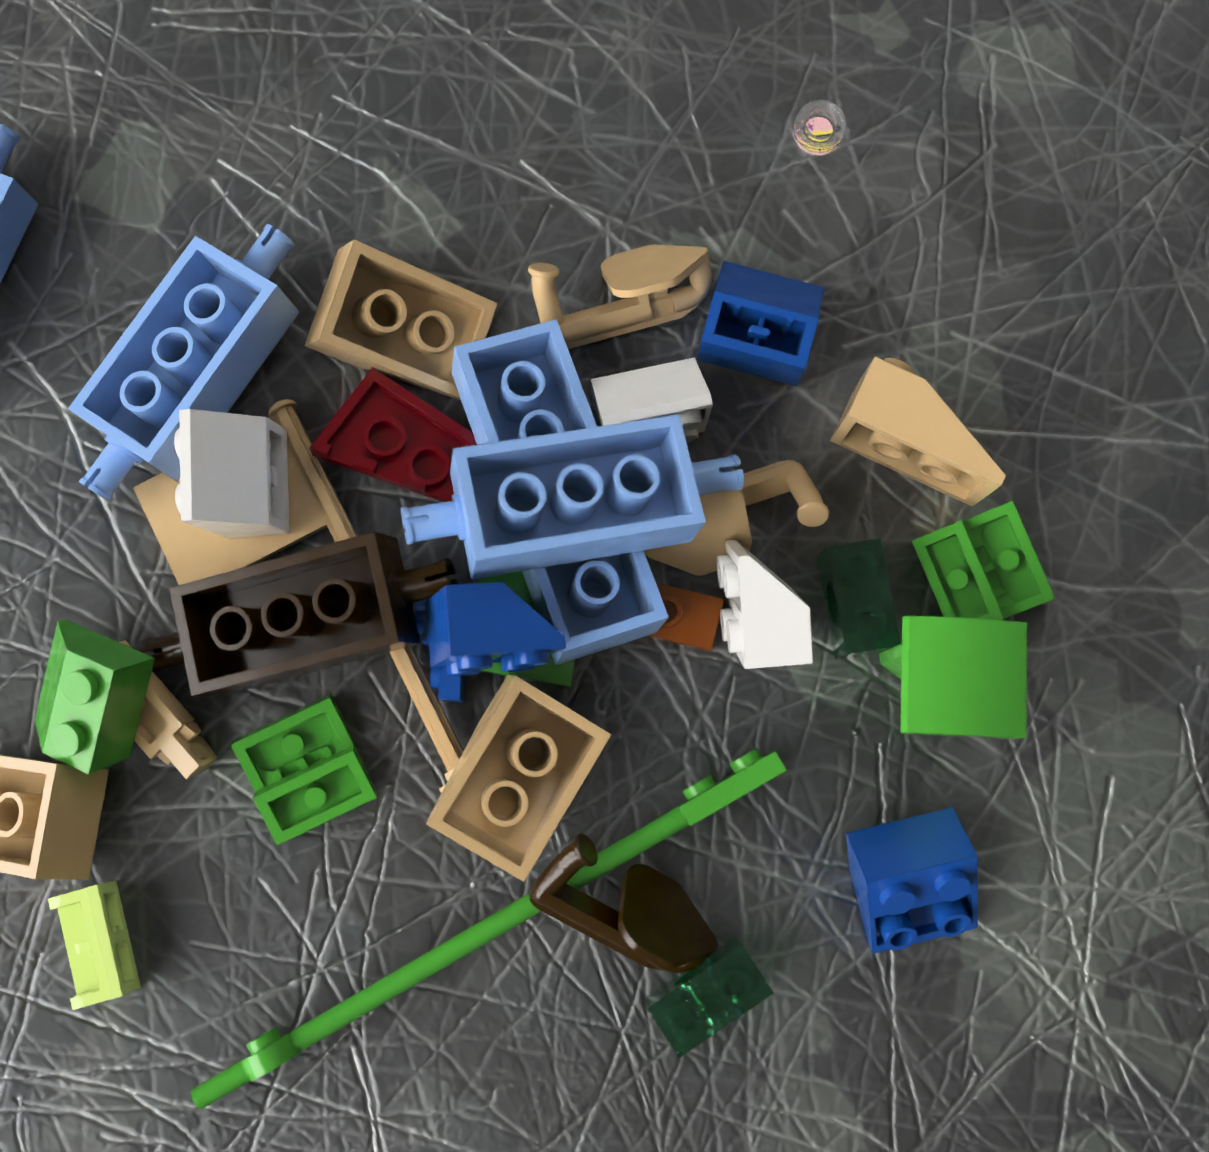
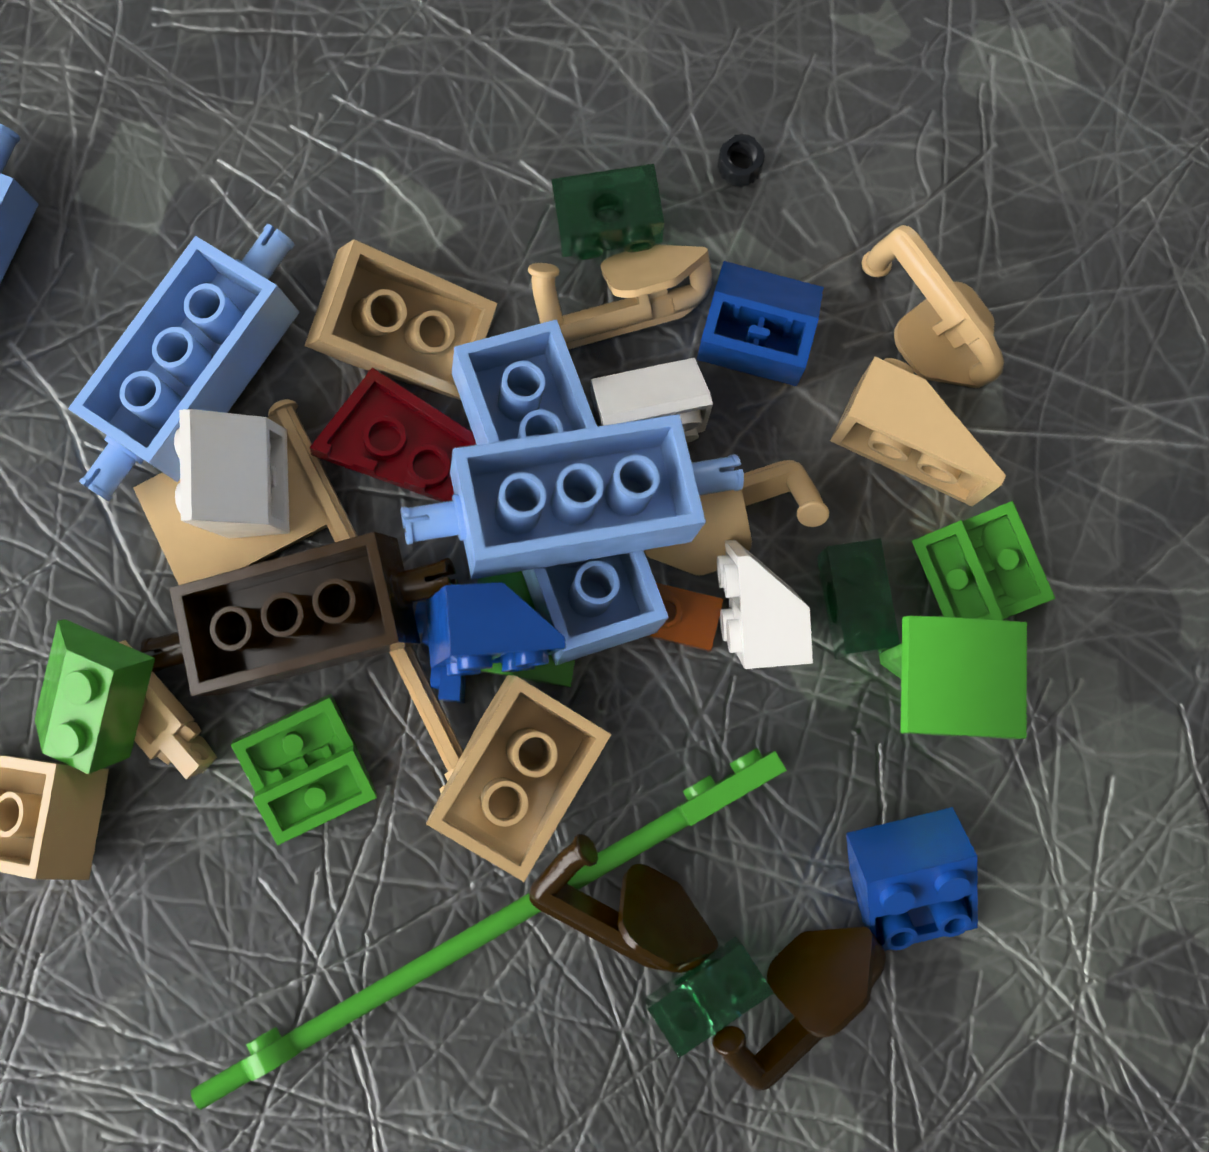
yellowish green hinge [48,881,141,1010] -> none
clear tile [793,100,846,156] -> none
none -> clear green brick [551,164,665,260]
none -> dark brown piece [713,927,886,1091]
none -> black axle [718,134,765,187]
none -> tan piece [861,225,1004,388]

